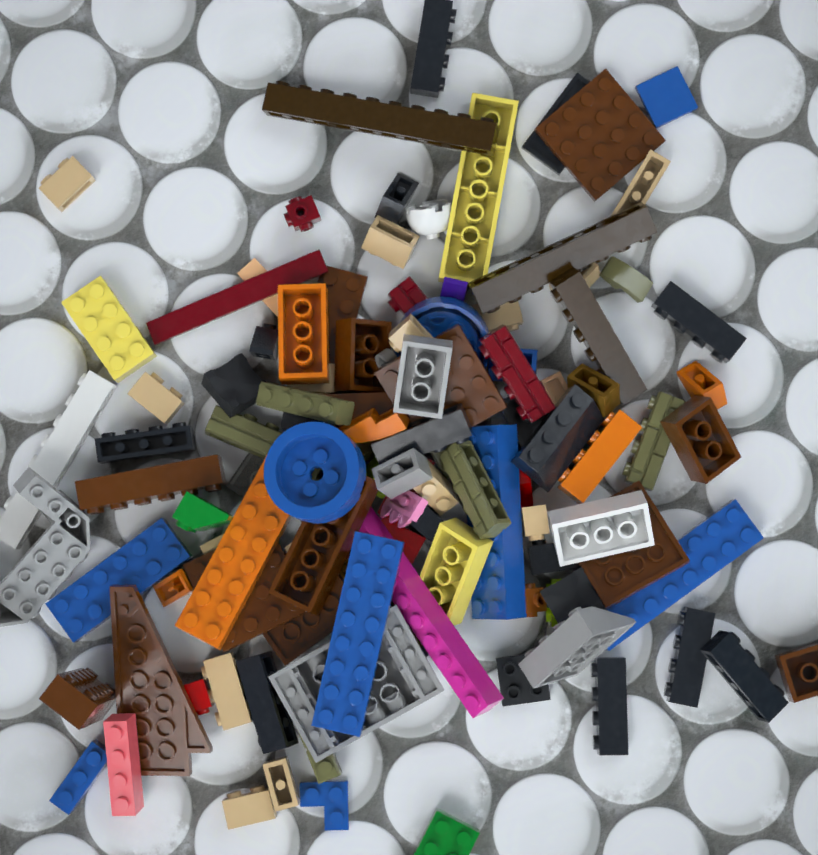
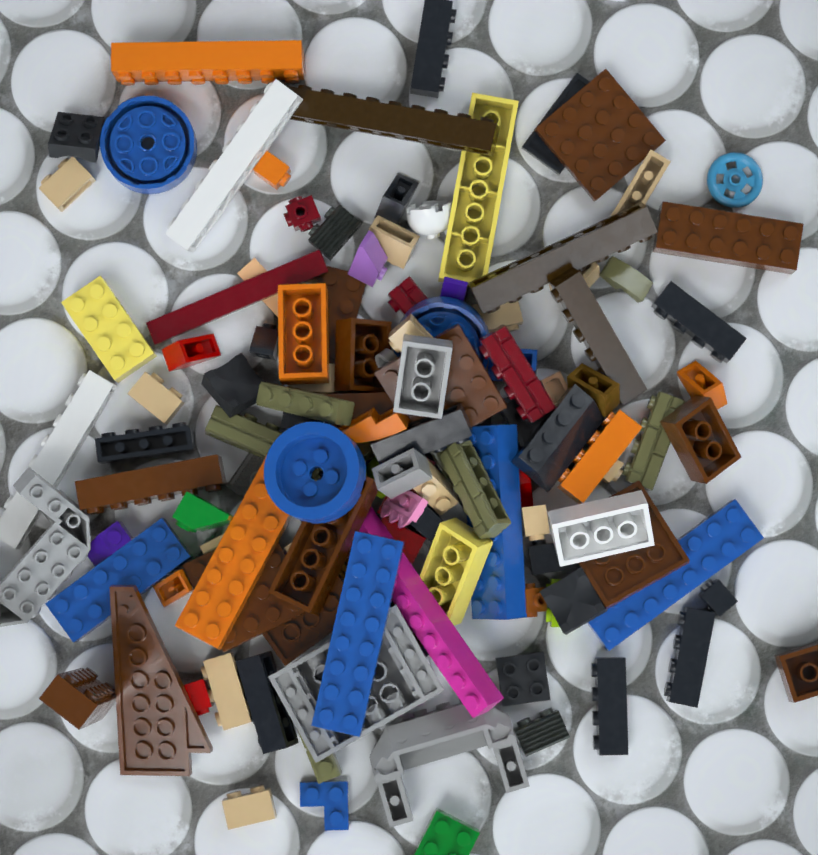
blue brick [49,739,107,815] -> none
coral brick [103,713,144,816] -> none
tan brick [263,756,300,812] -> none
light grey slope [518,606,636,689] -> none
blue tile [635,66,698,129] -> none
black brick [700,630,789,723] -> none
none -> black brick [48,112,105,163]
none -> dark purple slope [87,521,134,567]
none -> blue brick [100,96,197,194]
none -> orange brick [111,40,304,86]
none -> red slope [162,333,221,372]
none -> white brick [165,79,303,253]
none -> orange brick [253,151,291,190]
none -> pearl dark grey brick [308,204,361,261]
none -> medium lavender slope [348,230,388,287]
none -> light grey wedge [369,699,530,828]
none -> pearl dark grey brick [514,707,570,757]
none -> tan plate [602,459,624,483]
none -> reddish brown brick [652,201,804,274]
none -> black brick [698,579,738,617]
none -> dark azure plate [707,152,763,208]

